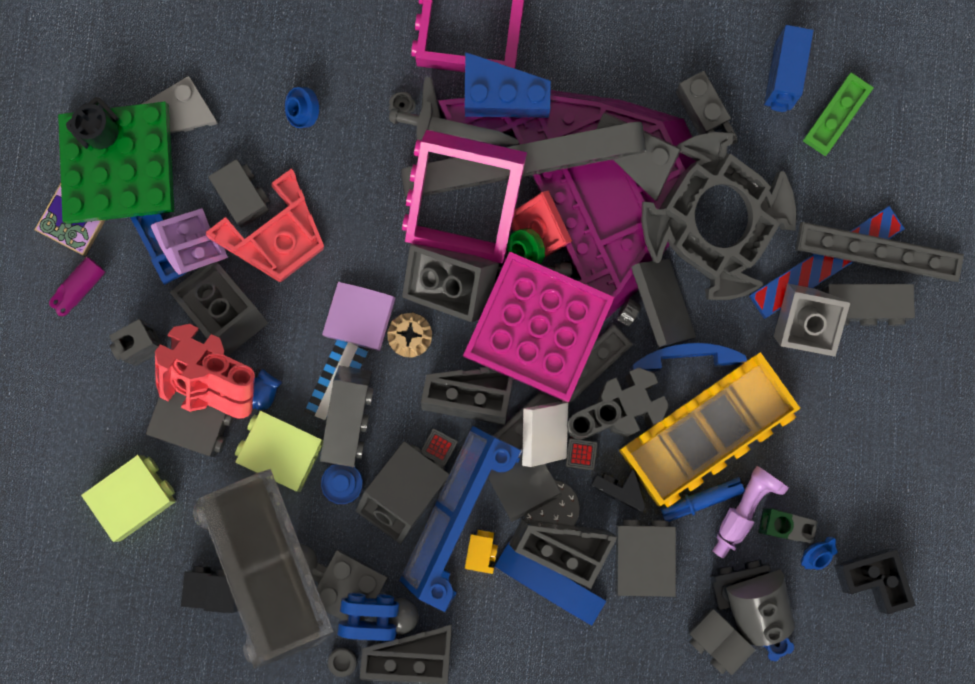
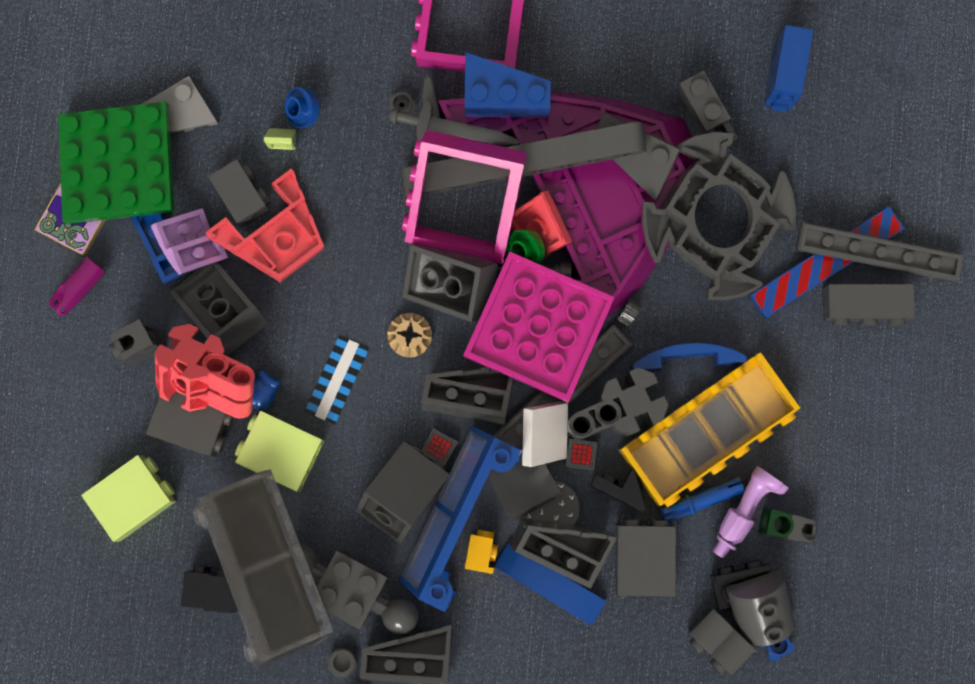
black piece [66,97,120,149] -> none
dark grey wedge [320,365,374,467] -> none
blue plate [321,464,363,504] -> none
lavender slope [322,282,395,351] -> none
blue brick [337,593,399,641] -> none
dark grey tile [631,259,696,347] -> none
light grey slope [774,284,851,357] -> none
blue animal [800,537,838,570] -> none
bright green plate [803,73,874,156] -> none
black brick [834,548,916,614] -> none
none -> yellowish green slope [264,128,296,150]

